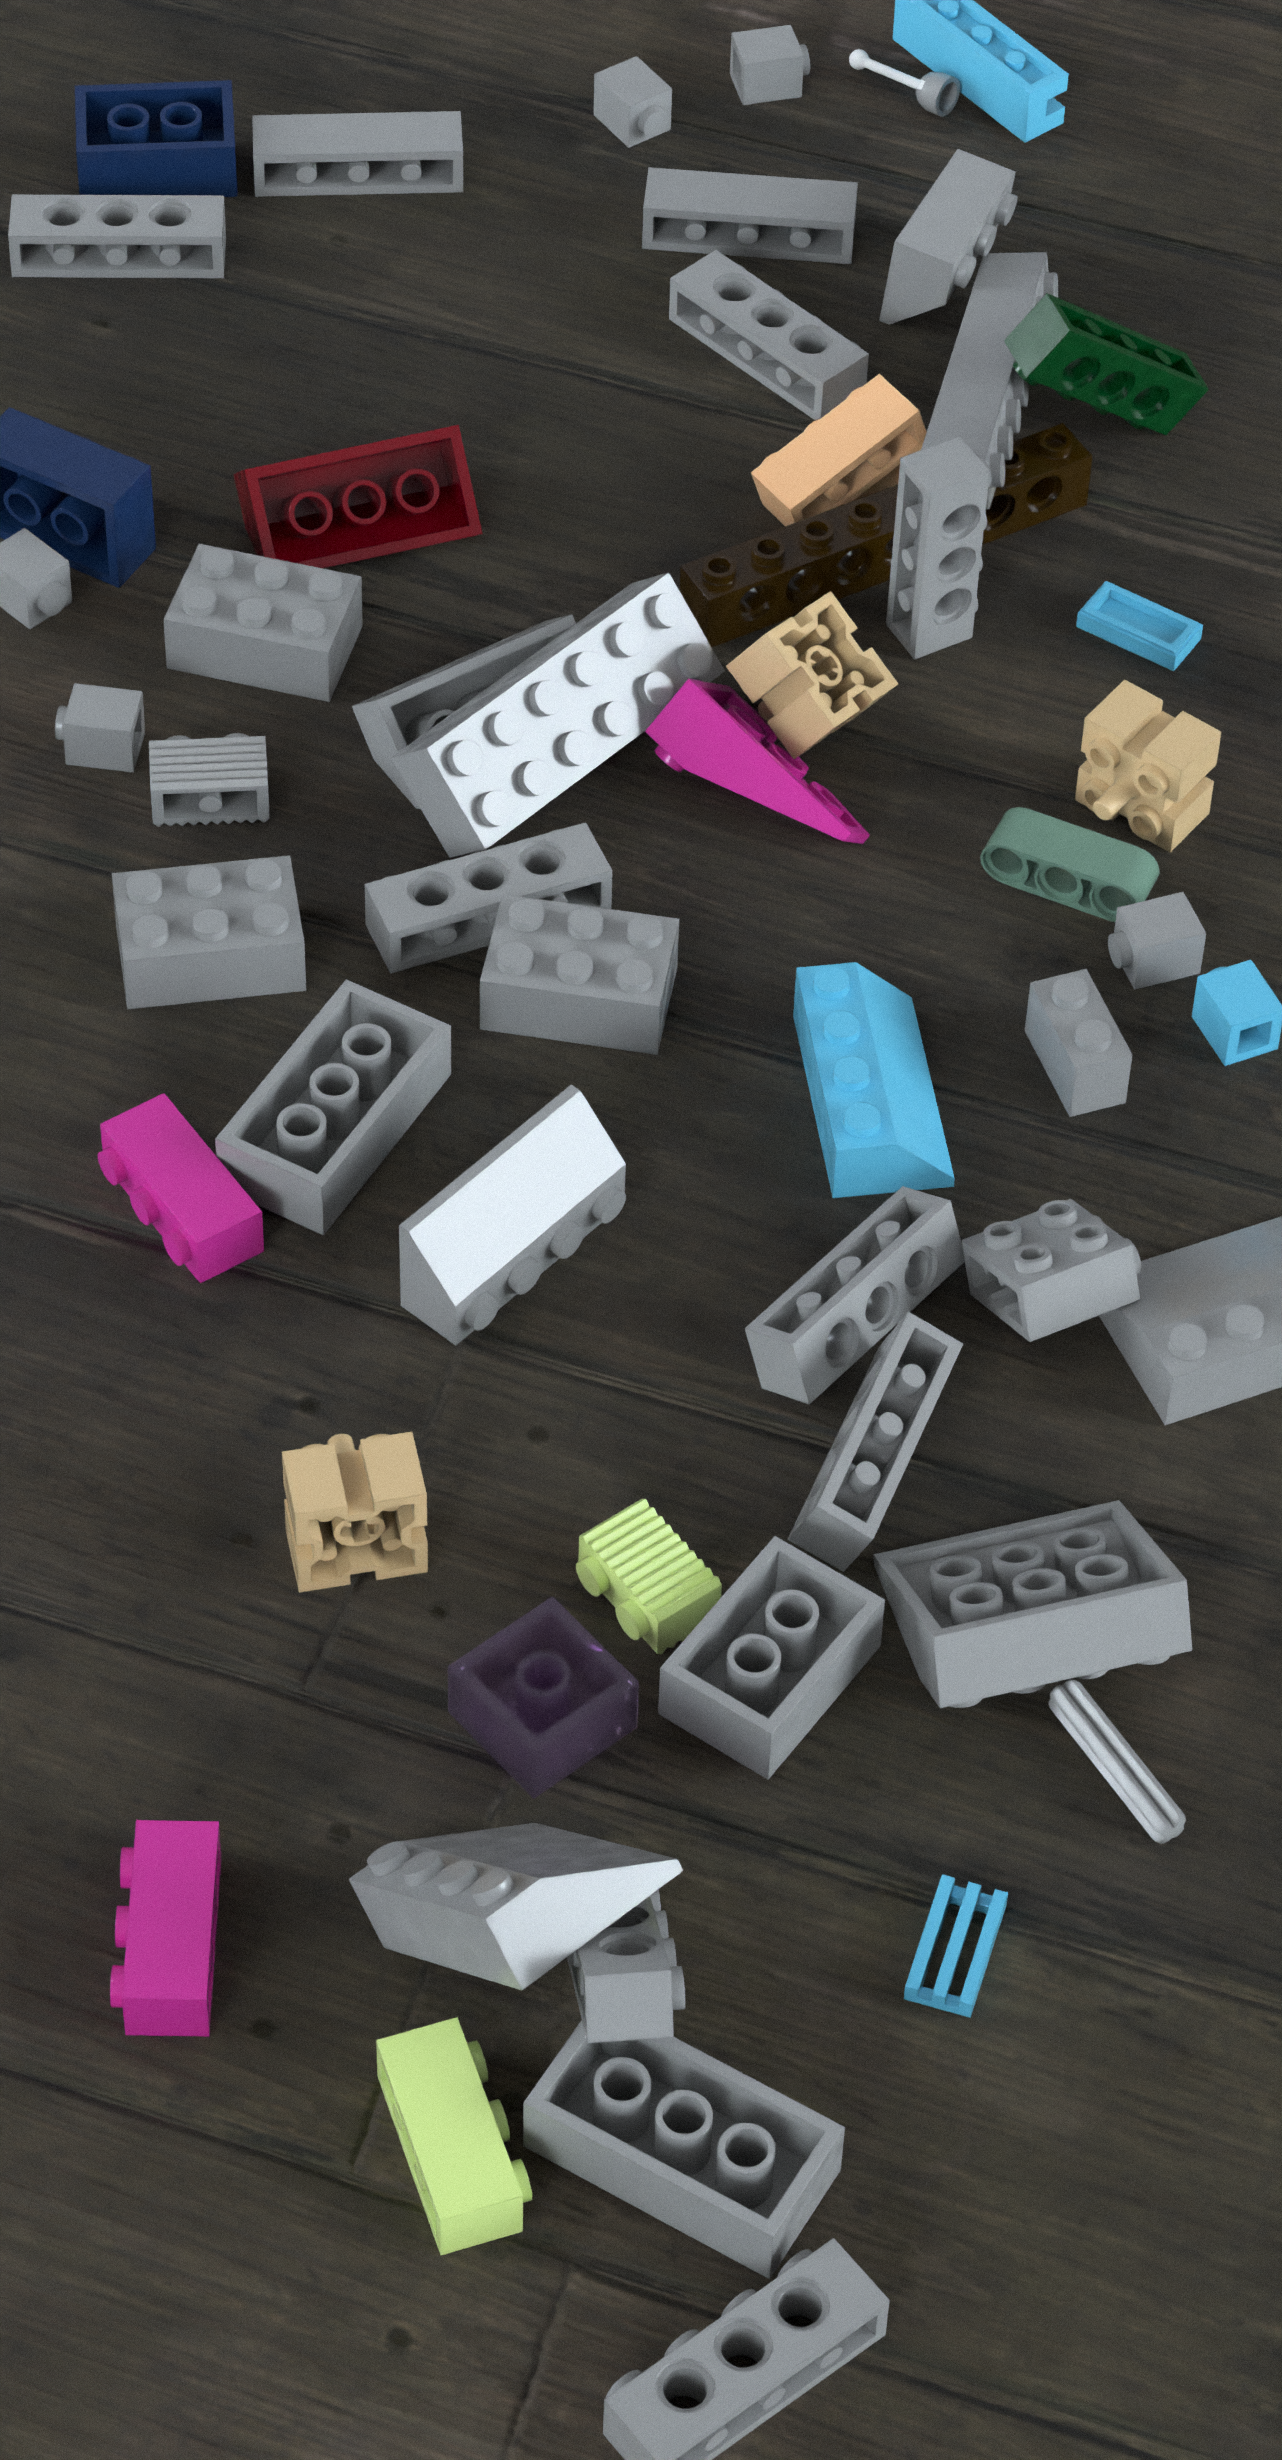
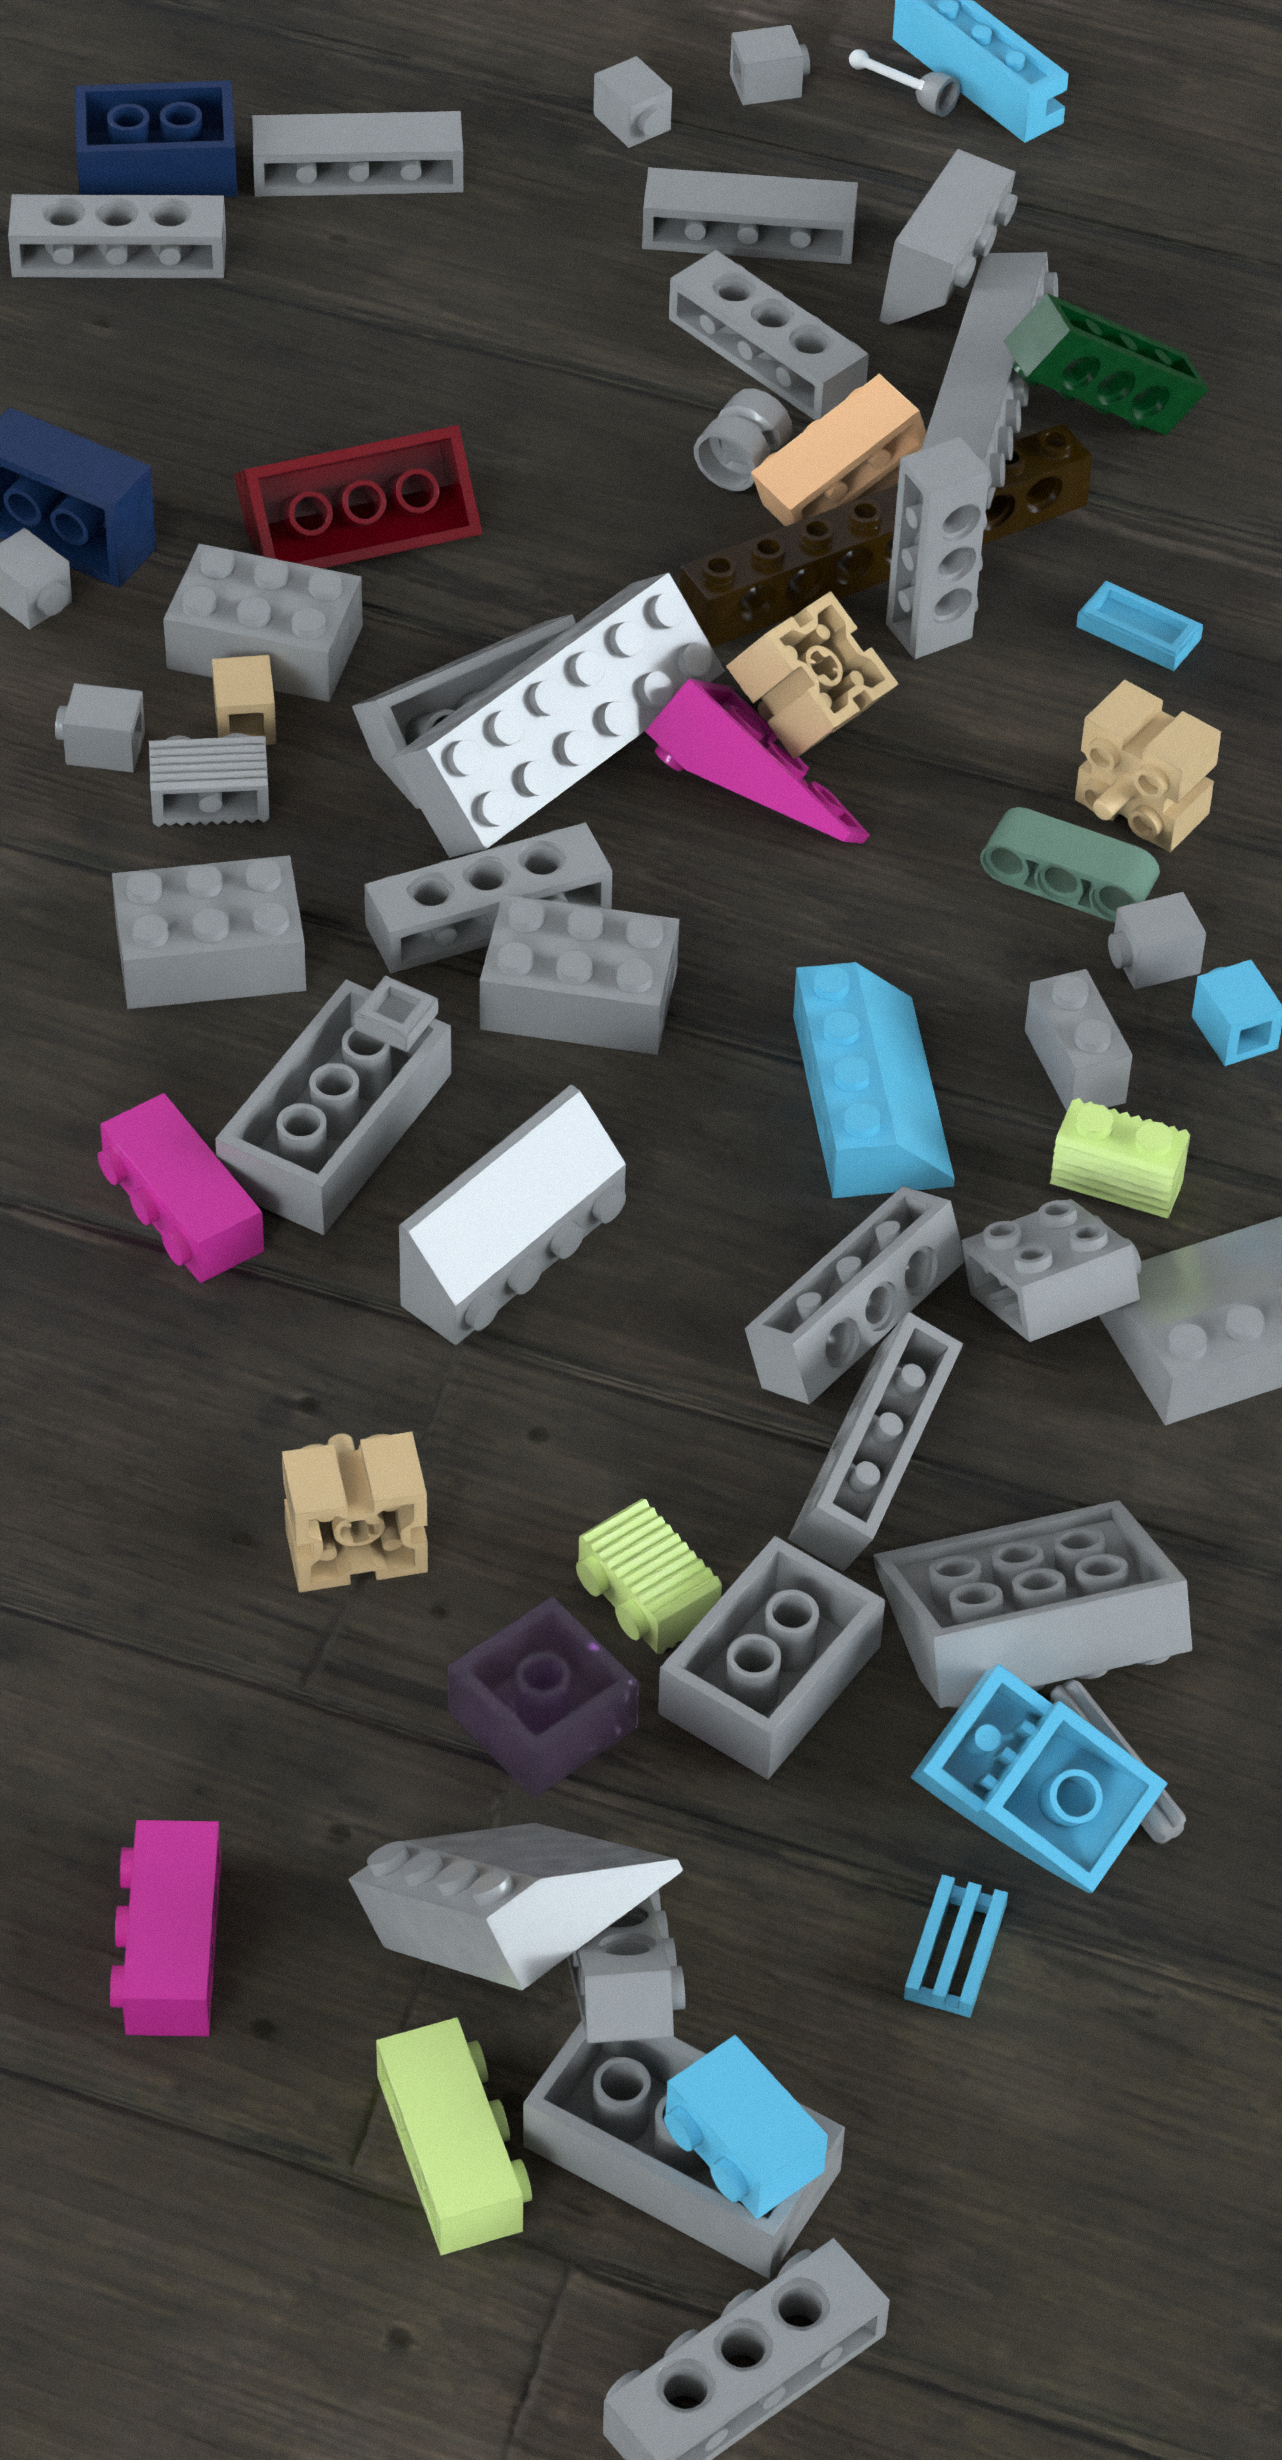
none -> tan brick [212,655,277,745]
none -> light grey tile [354,976,438,1052]
none -> medium azure brick [664,2035,828,2219]
none -> light grey wheel [694,388,793,491]
none -> medium azure slope [910,1664,1168,1893]
none -> yellowish green brick [1050,1098,1190,1218]

